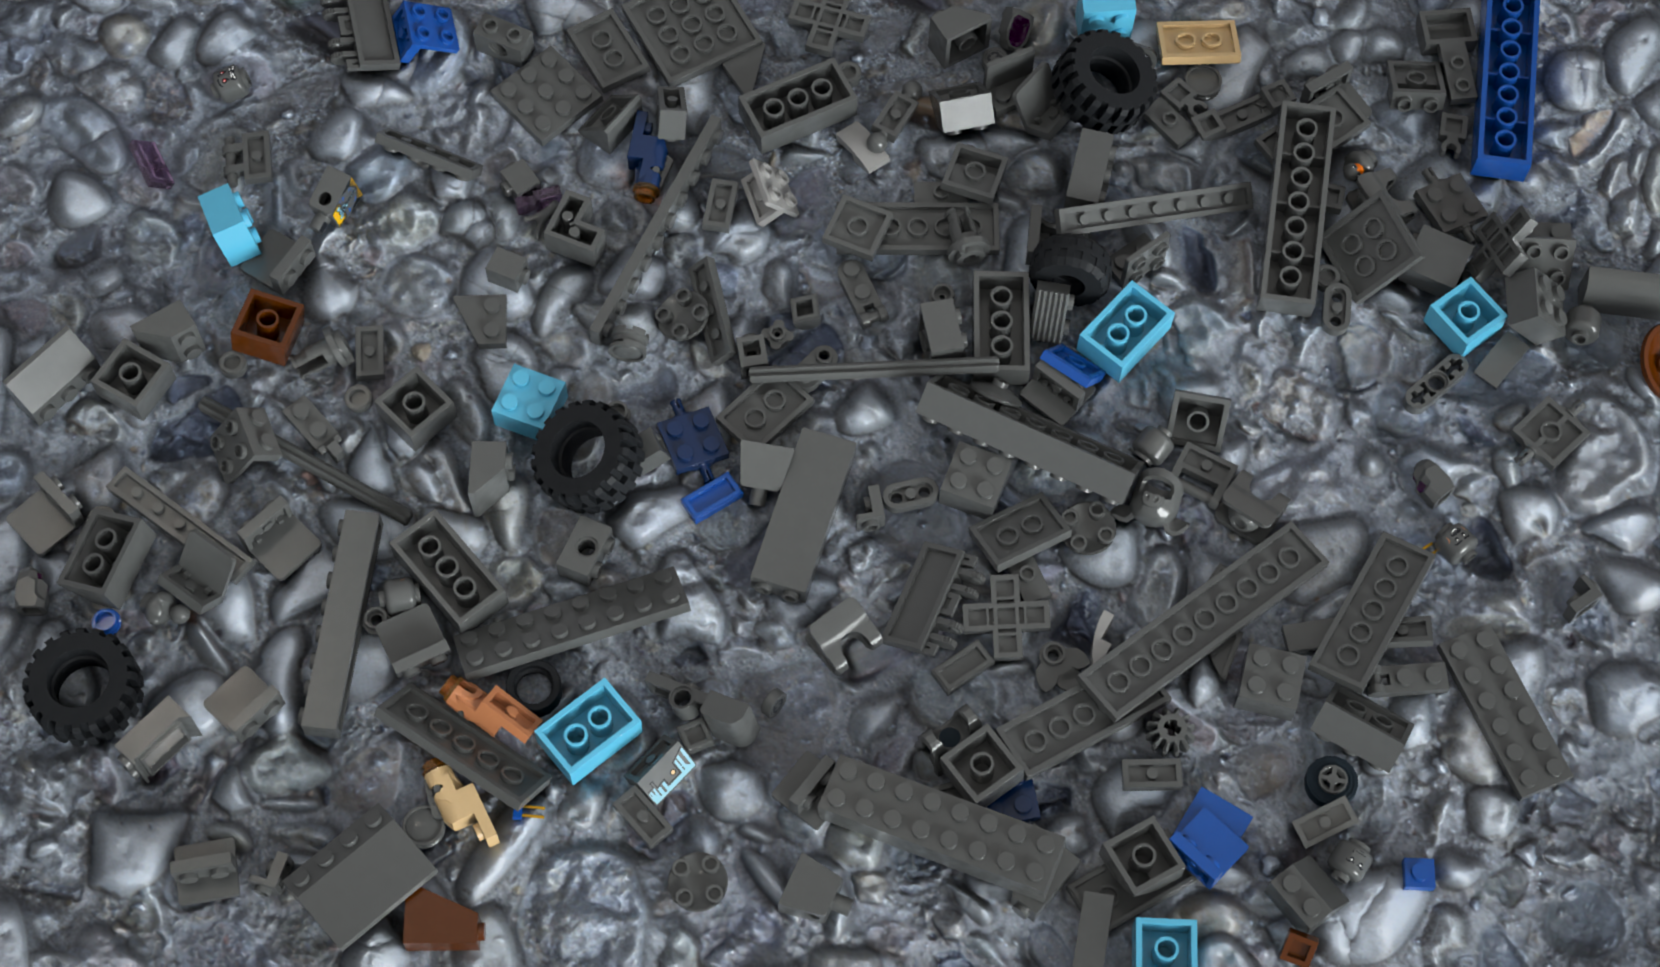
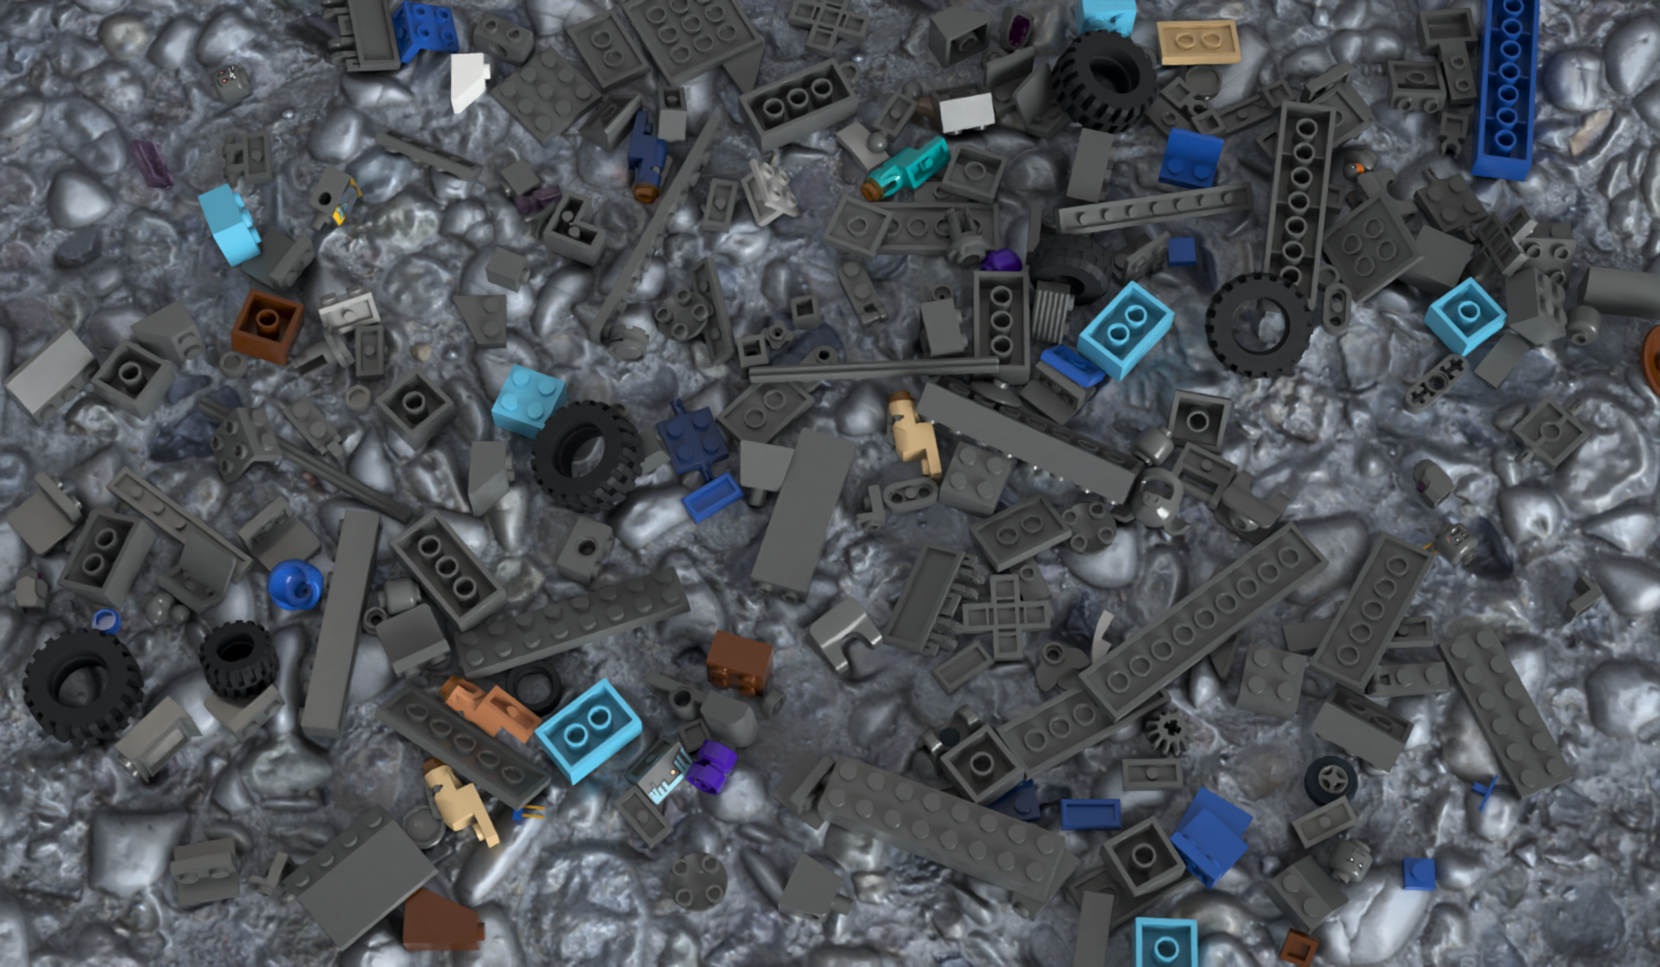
none -> black tyre [199,620,279,699]
none -> blue piece [266,559,323,611]
none -> light grey bracket [315,284,381,333]
none -> white slope [451,53,491,114]
none -> dark purple wheel [685,740,738,795]
none -> reddish brown brick [706,630,773,698]
none -> teal plate [860,135,951,202]
none -> tan plate [887,391,942,484]
none -> dark purple head [980,248,1022,272]
none -> blue tile [1060,799,1122,831]
none -> blue bracket [1158,128,1224,190]
none -> blue tile [1167,237,1196,266]
none -> black tyre [1204,272,1314,379]
none -> blue piece [1471,775,1498,812]

